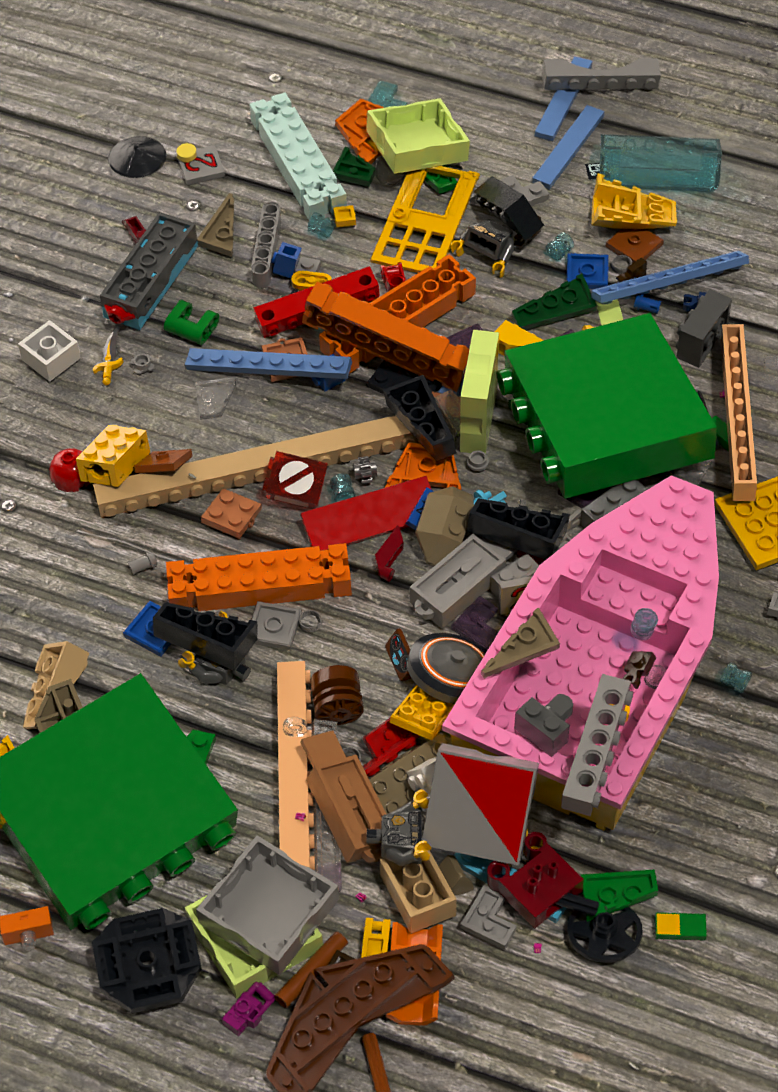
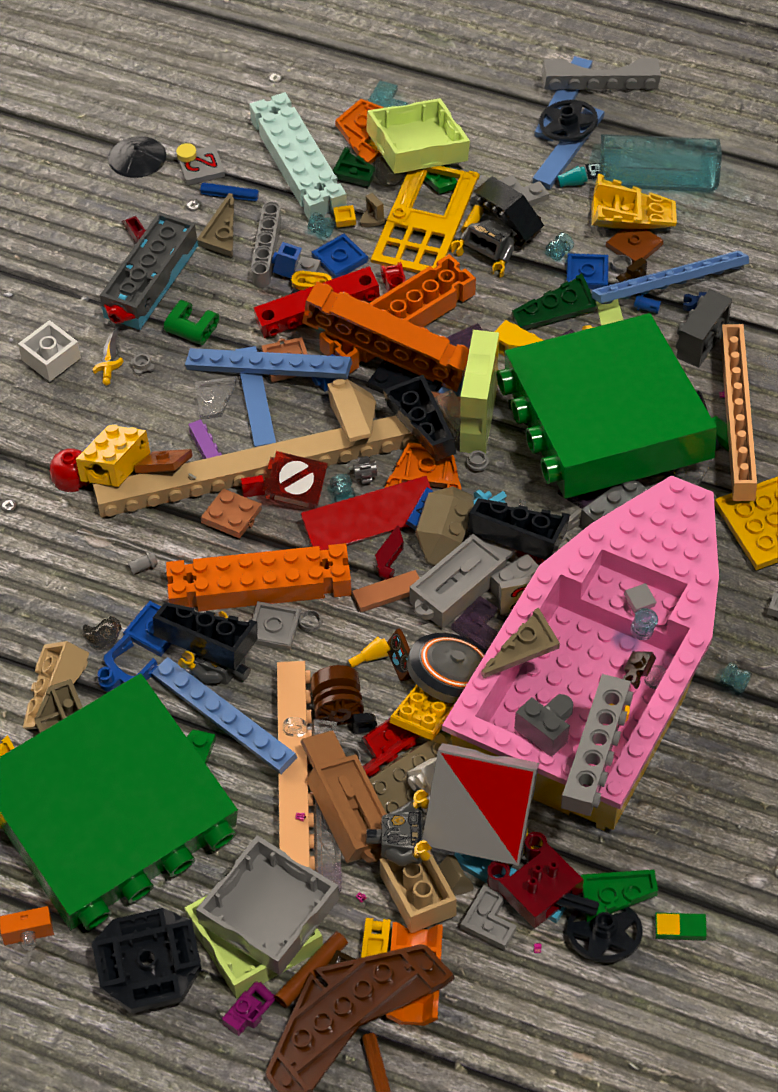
none -> clear smoke hair [82,616,122,650]
none -> blue piece [97,633,158,691]
none -> medium blue plate [152,657,298,774]
none -> medium lavender piece [188,419,222,459]
none -> blue axle [200,183,259,201]
none -> medium blue tile [235,346,276,447]
none -> red tile [241,475,265,497]
none -> blue tile [312,234,369,279]
none -> tan wedge [327,379,377,442]
none -> yellow cone [348,636,390,668]
none -> nougat tile [352,570,420,613]
none -> black tile [352,713,377,734]
none -> dark tan tile [360,193,385,227]
none -> yellow axle [461,205,484,233]
none -> black wheel [539,100,598,142]
none -> teal cone [557,166,588,187]
none -> light grey tile [624,583,657,614]

